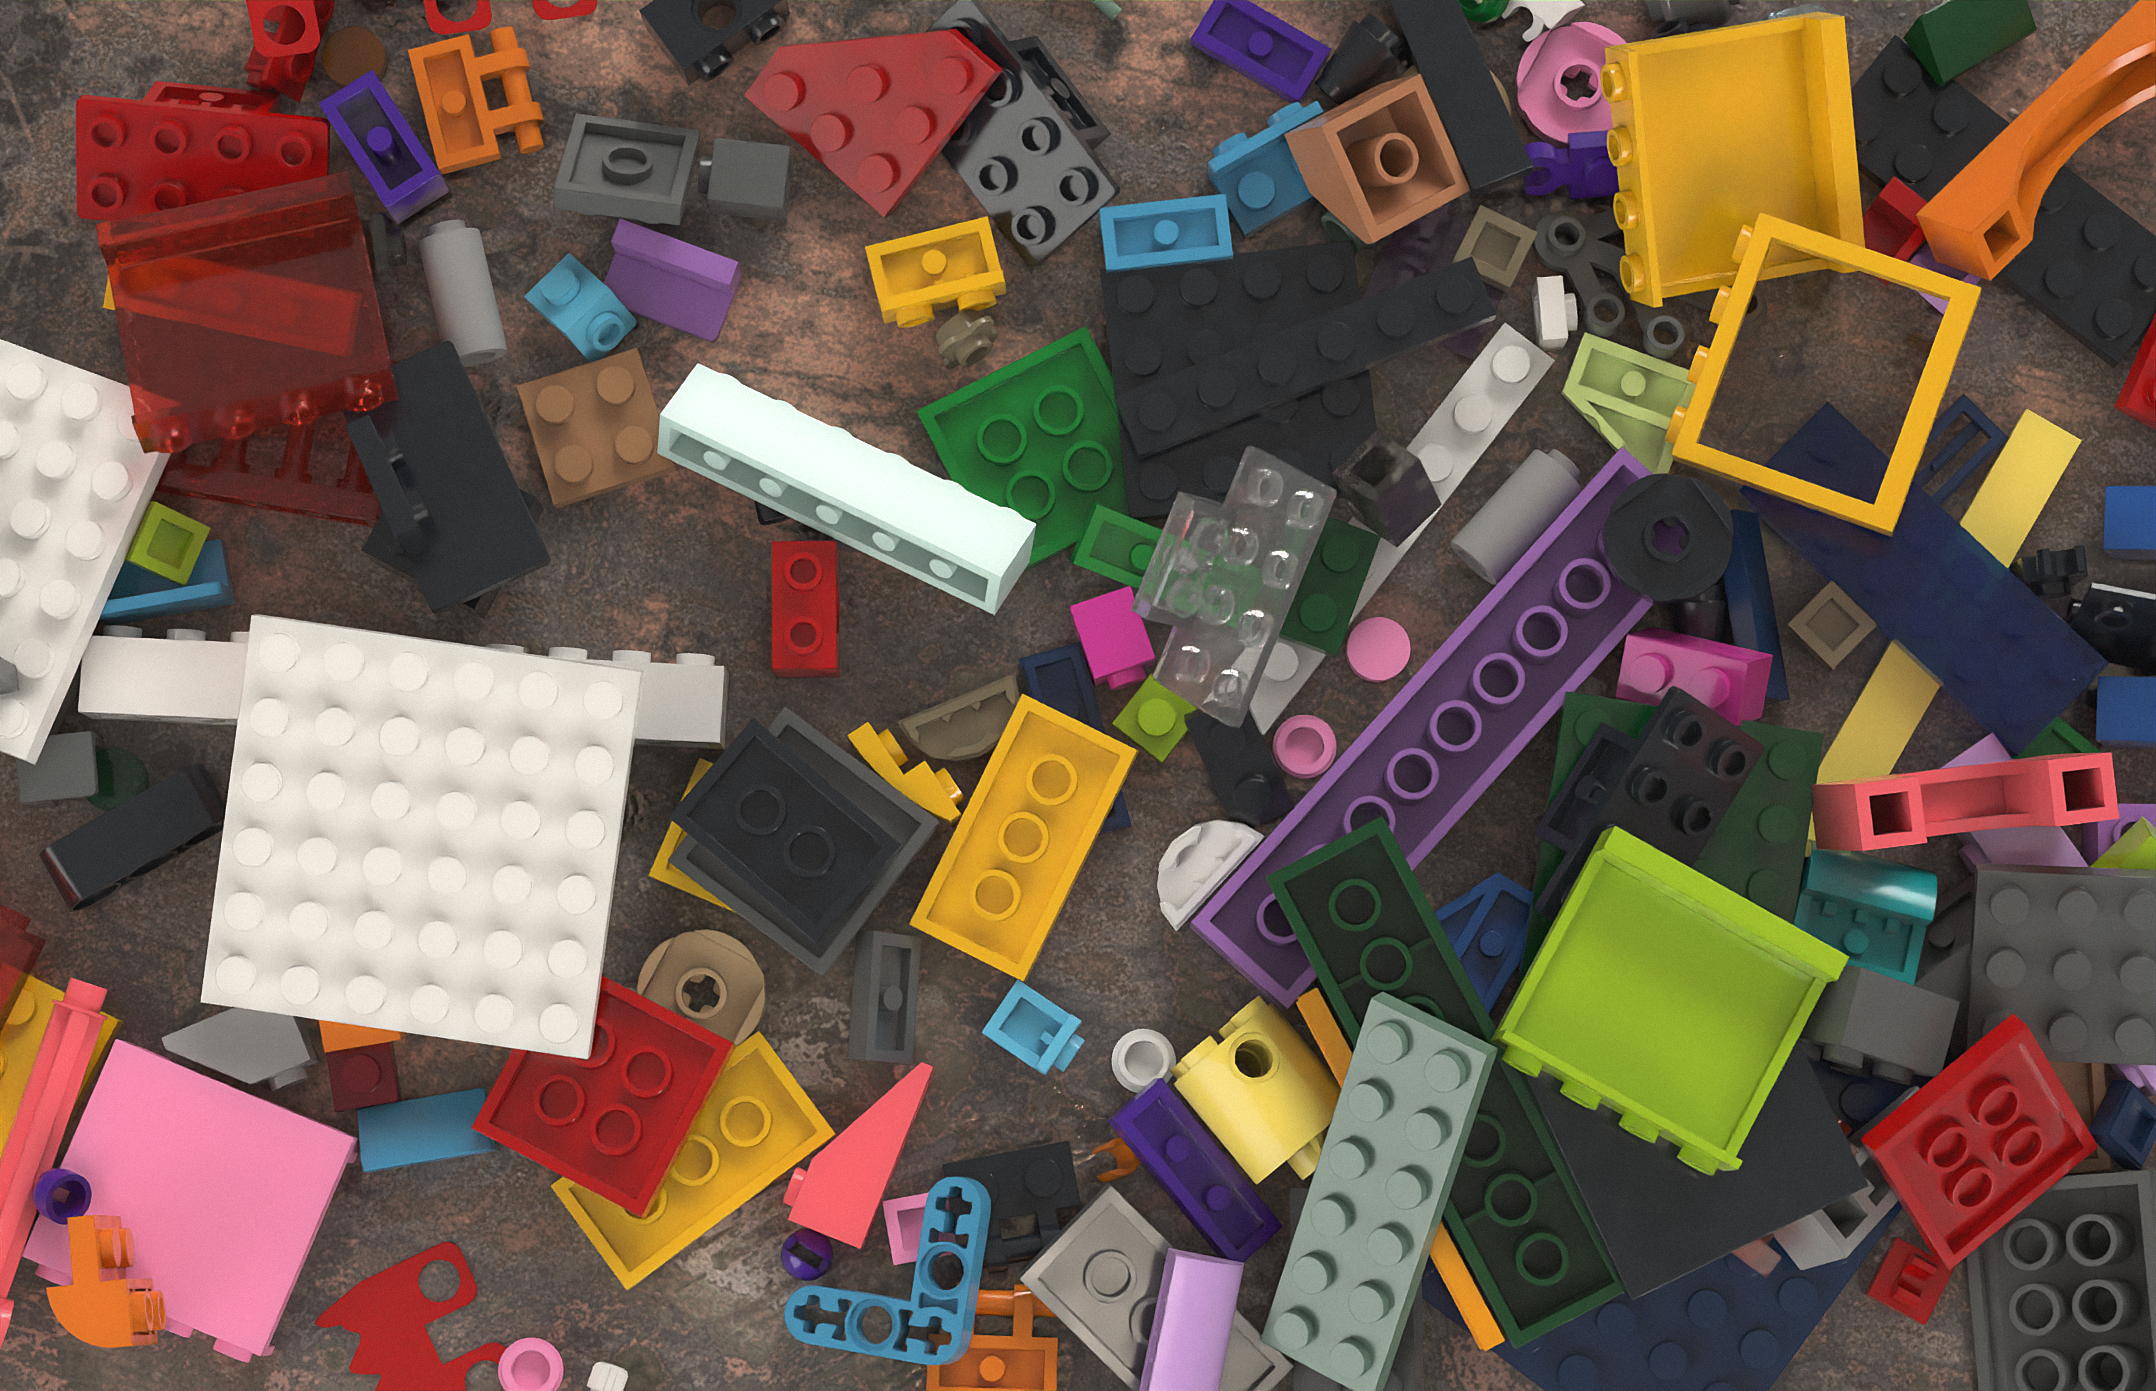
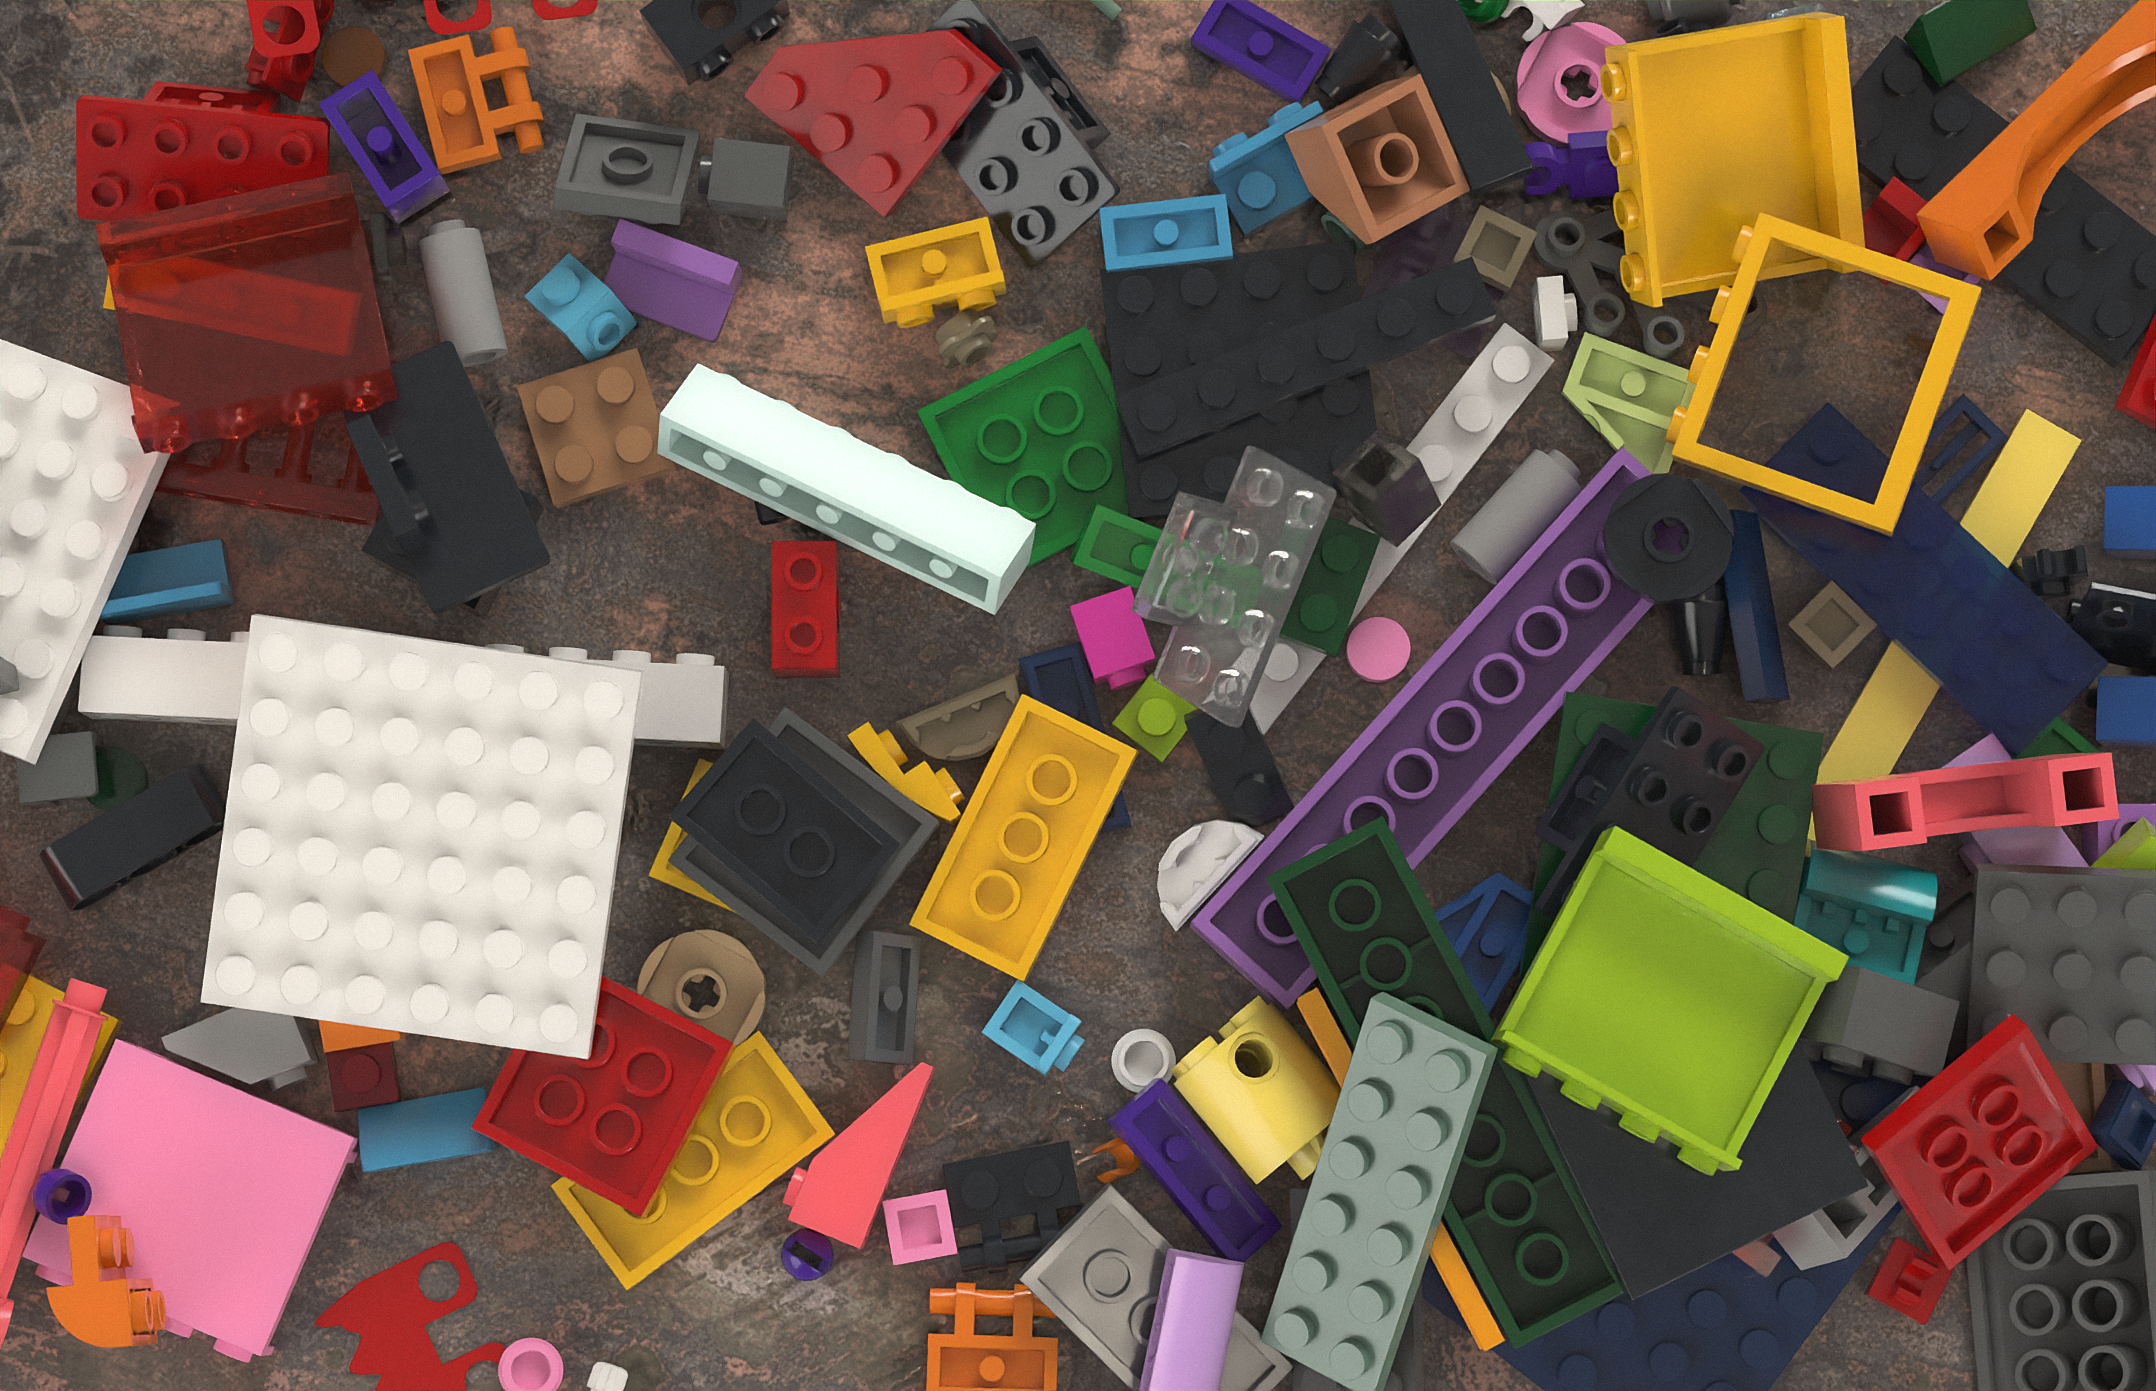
lime plate [124,501,211,586] -> none
dark azure beam [784,1177,991,1365] -> none
bright pink tile [1272,715,1337,780] -> none
dark pink brick [1616,627,1773,726] -> none

